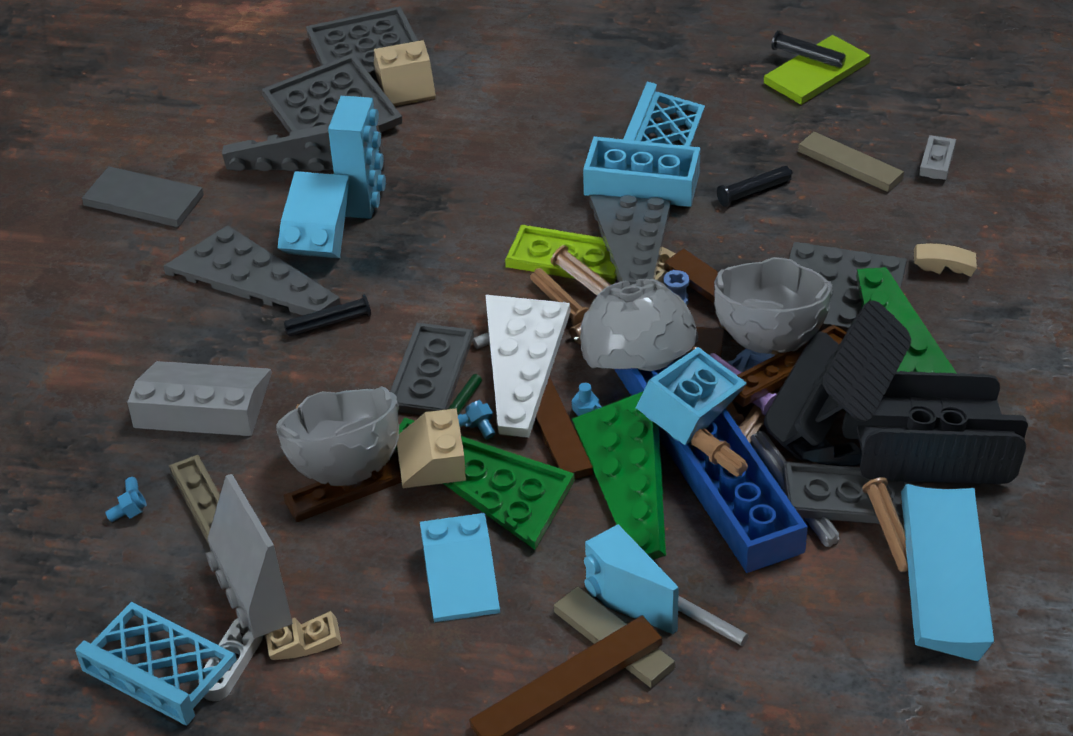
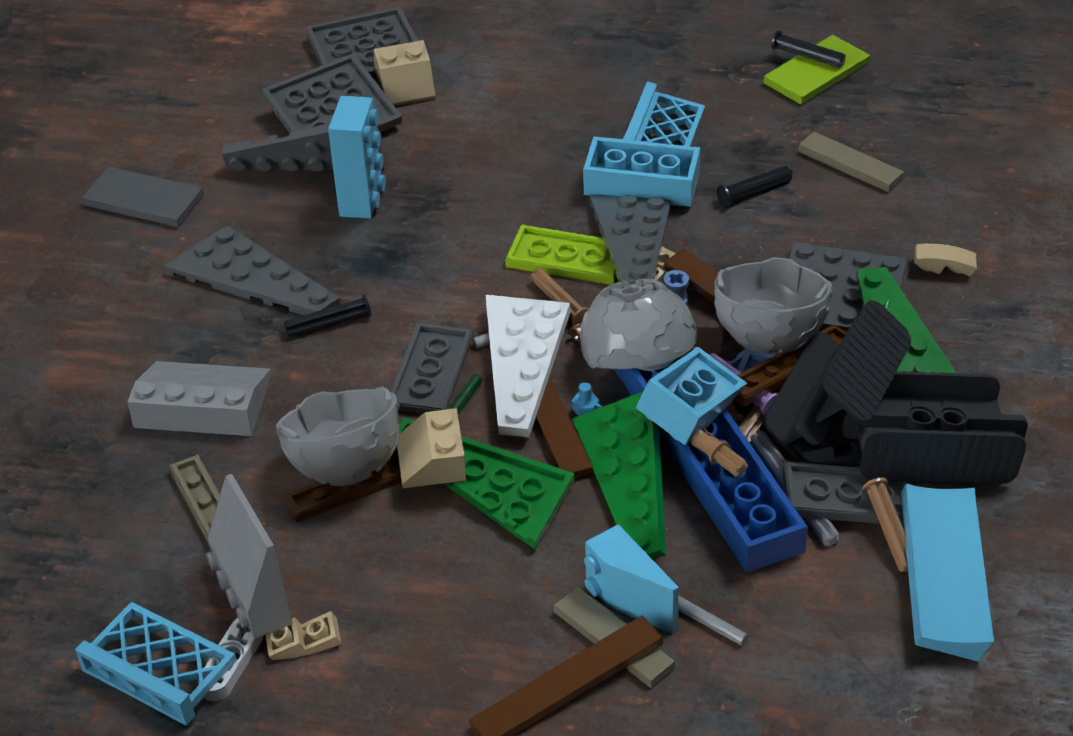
dark azure piece [105,477,147,522] -> none
medium azure slope [278,171,350,258] -> none
medium azure slope [420,513,500,622] -> none
dark azure piece [458,400,496,439] -> none
medium nougat axle [551,245,611,295] -> none
light grey plate [919,135,956,180] -> none

